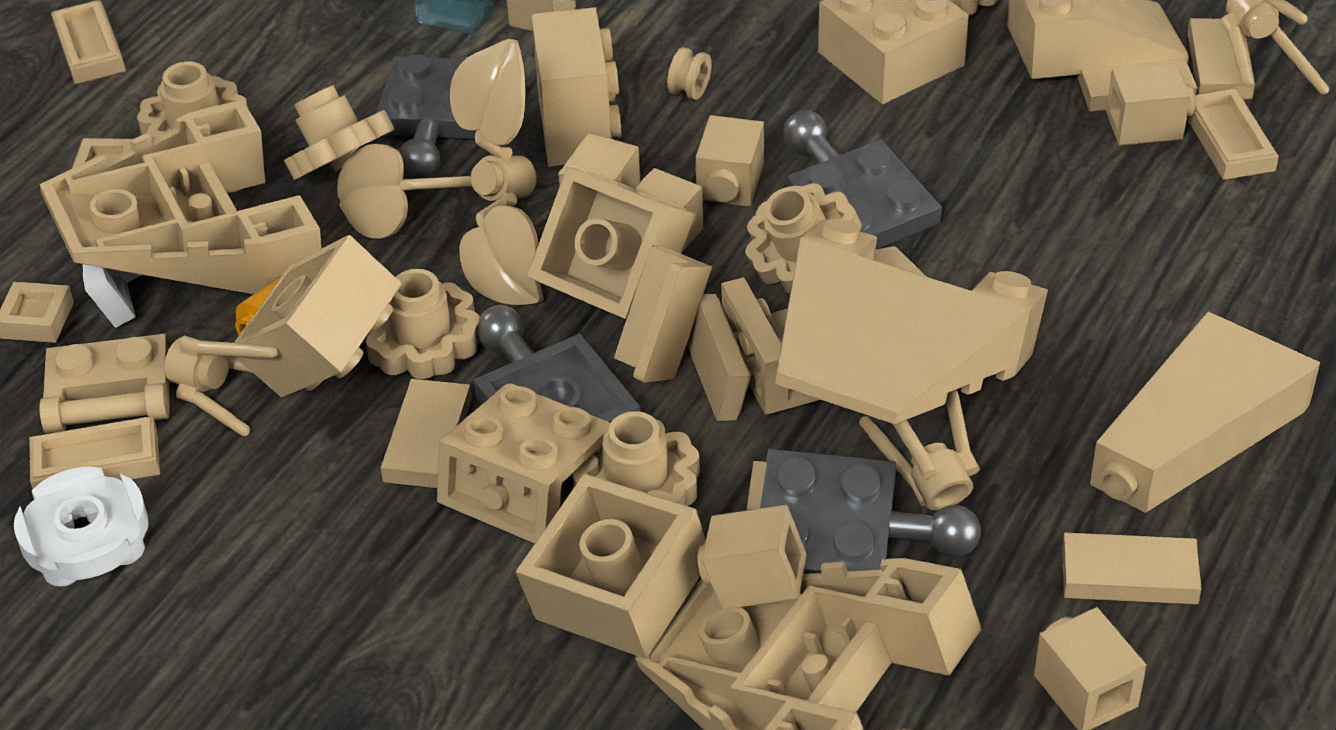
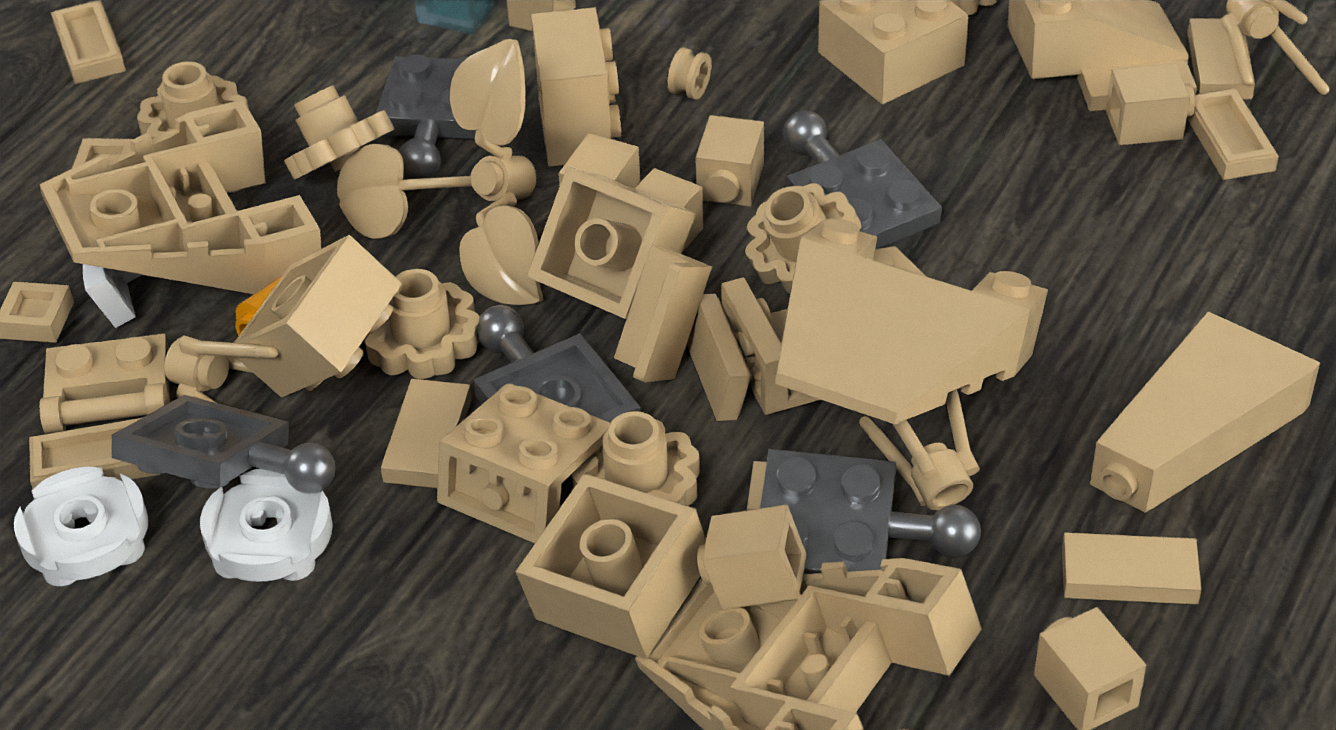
none -> flat silver plate [112,395,335,494]
none -> white plate [200,468,333,581]

